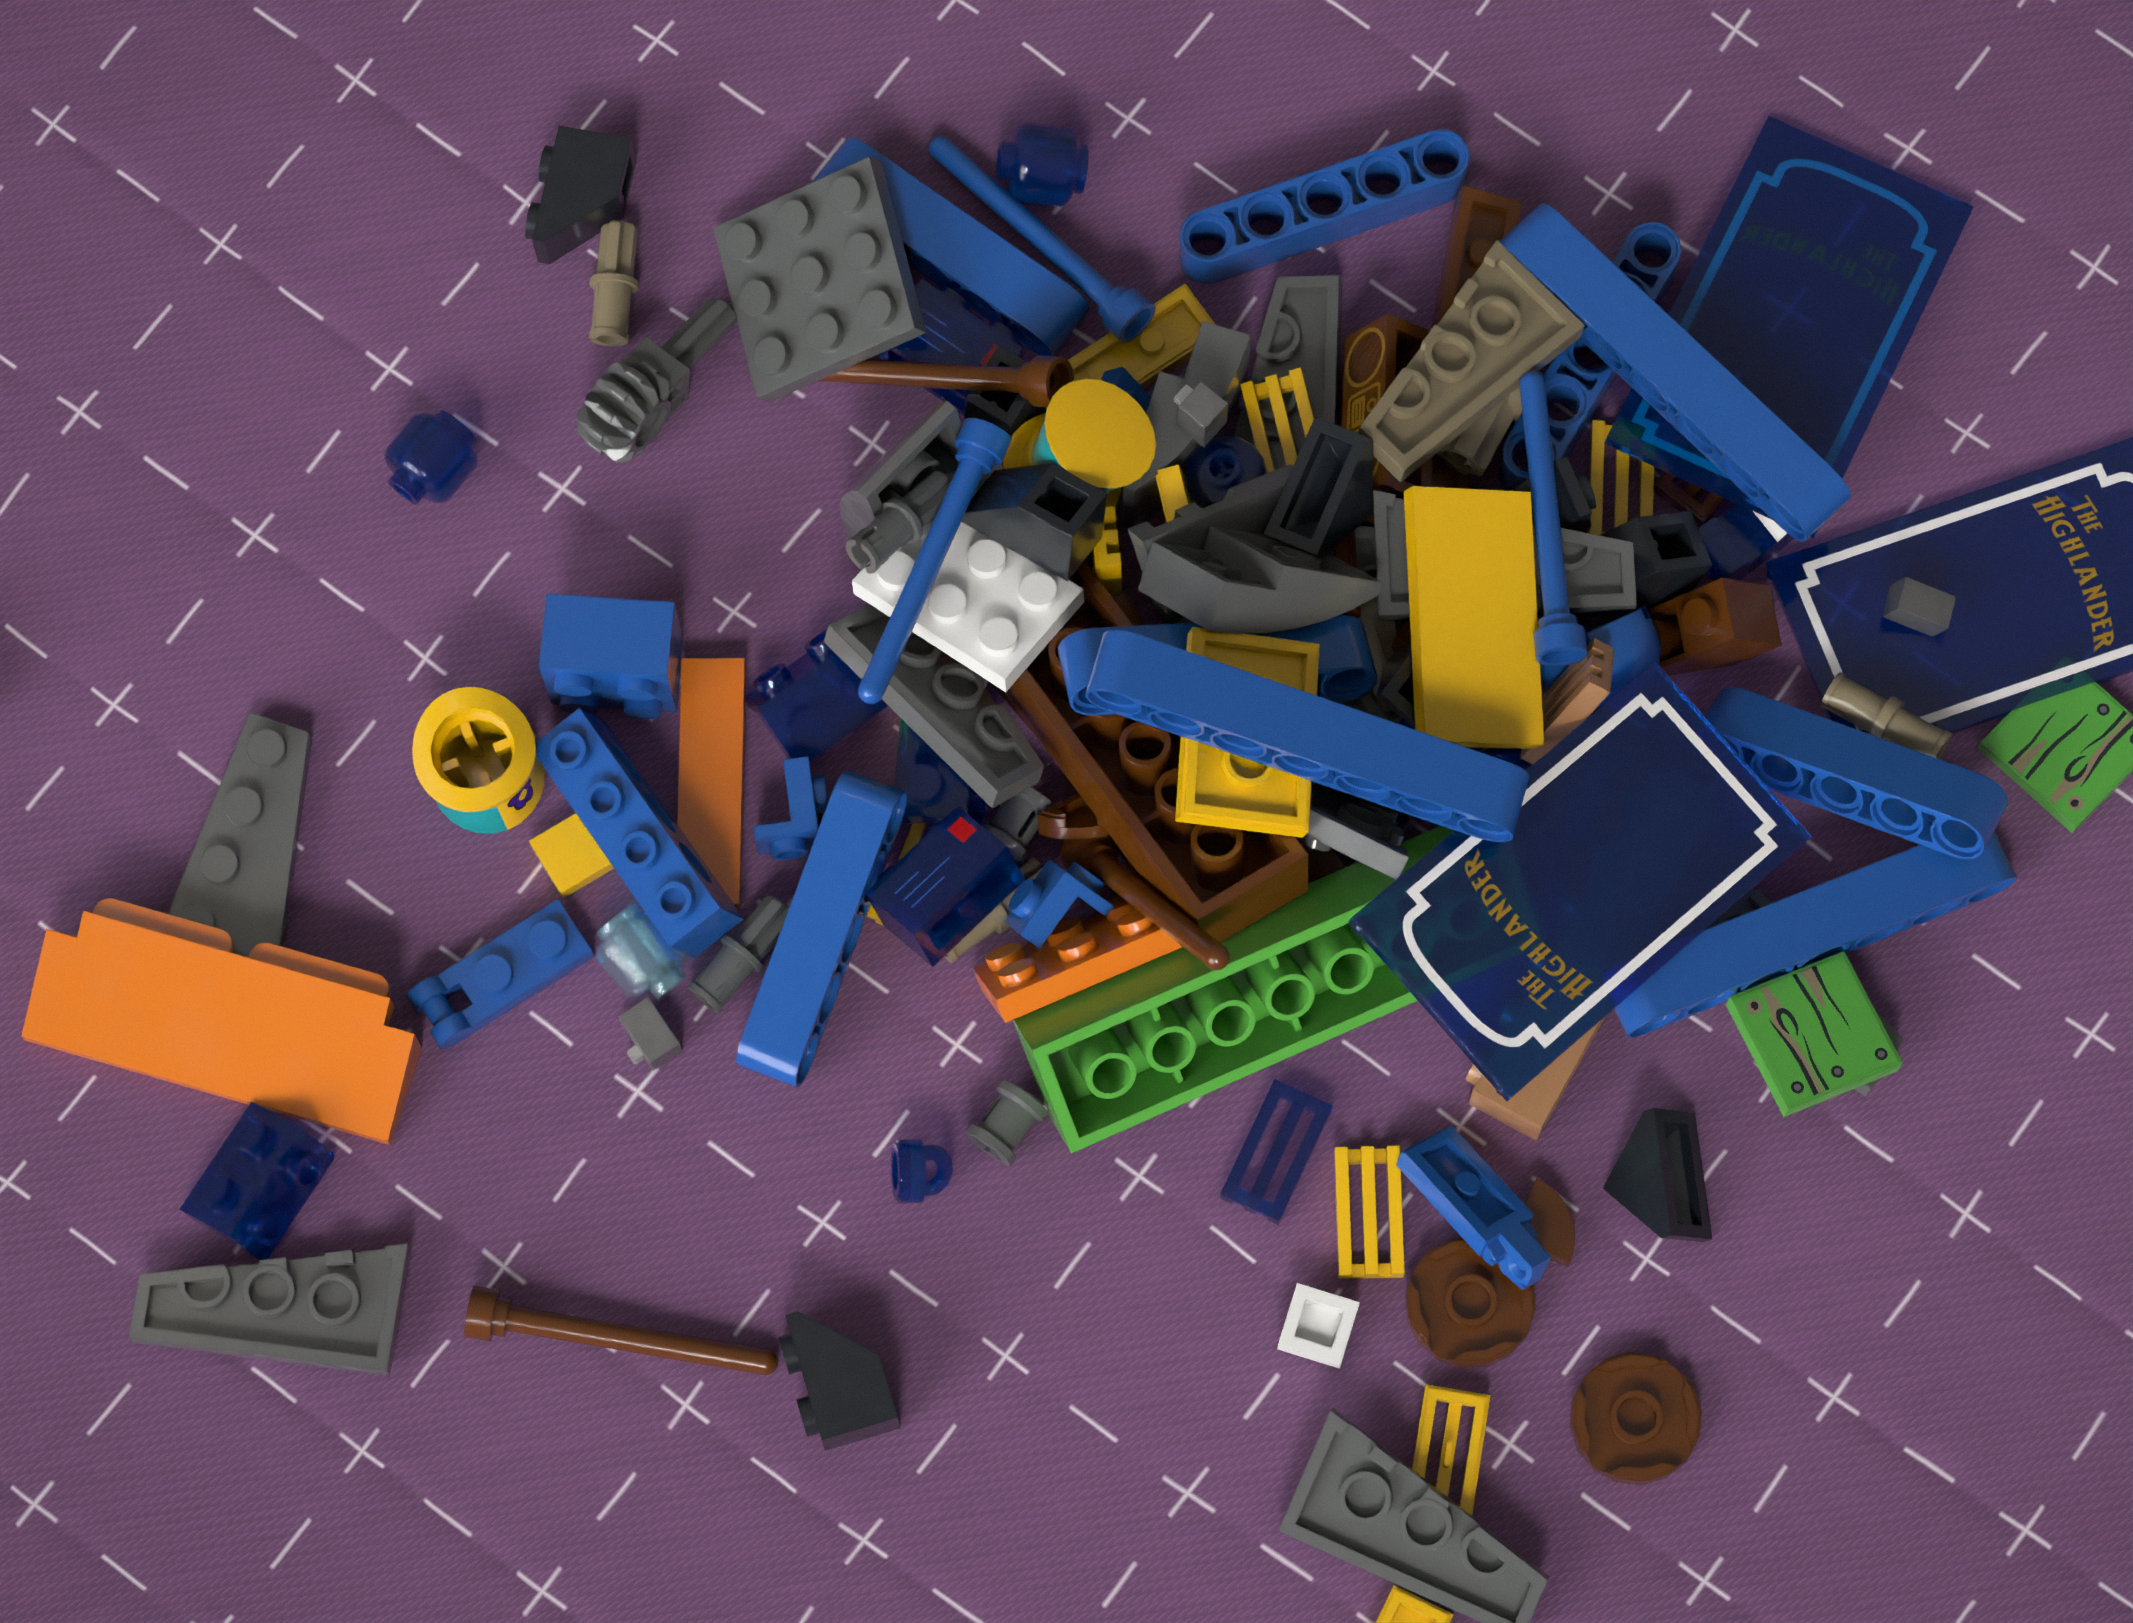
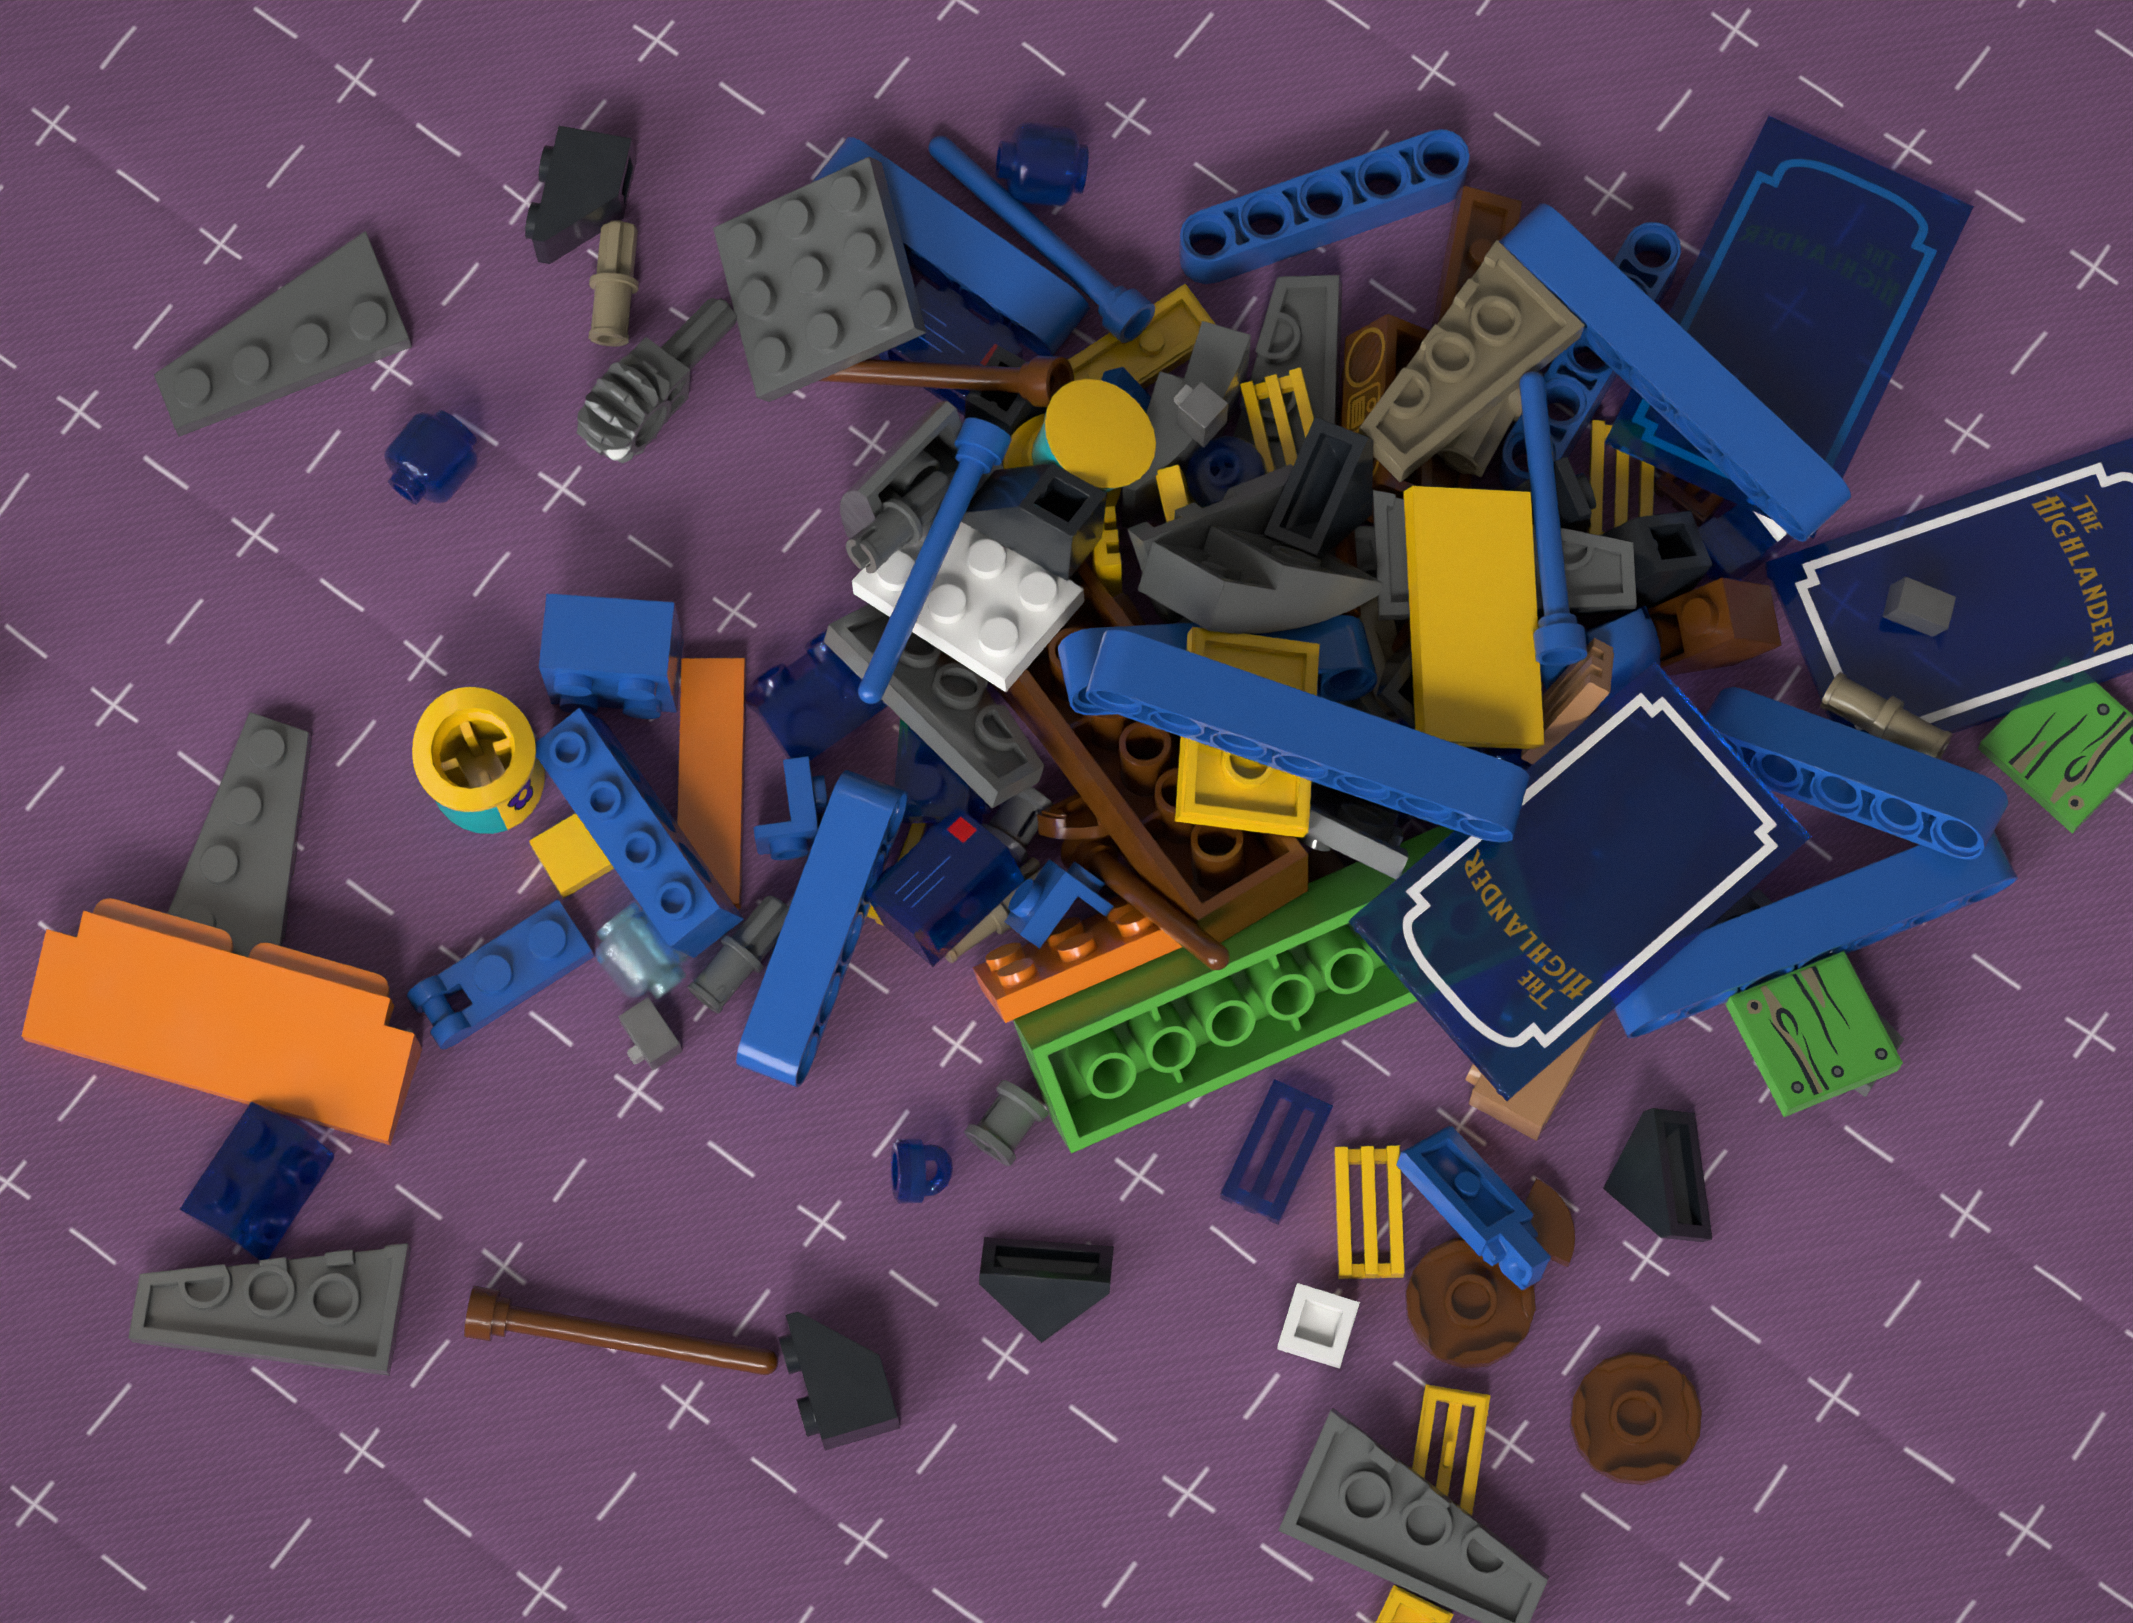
none -> dark grey wing [154,231,412,437]
none -> black slope [979,1237,1114,1343]

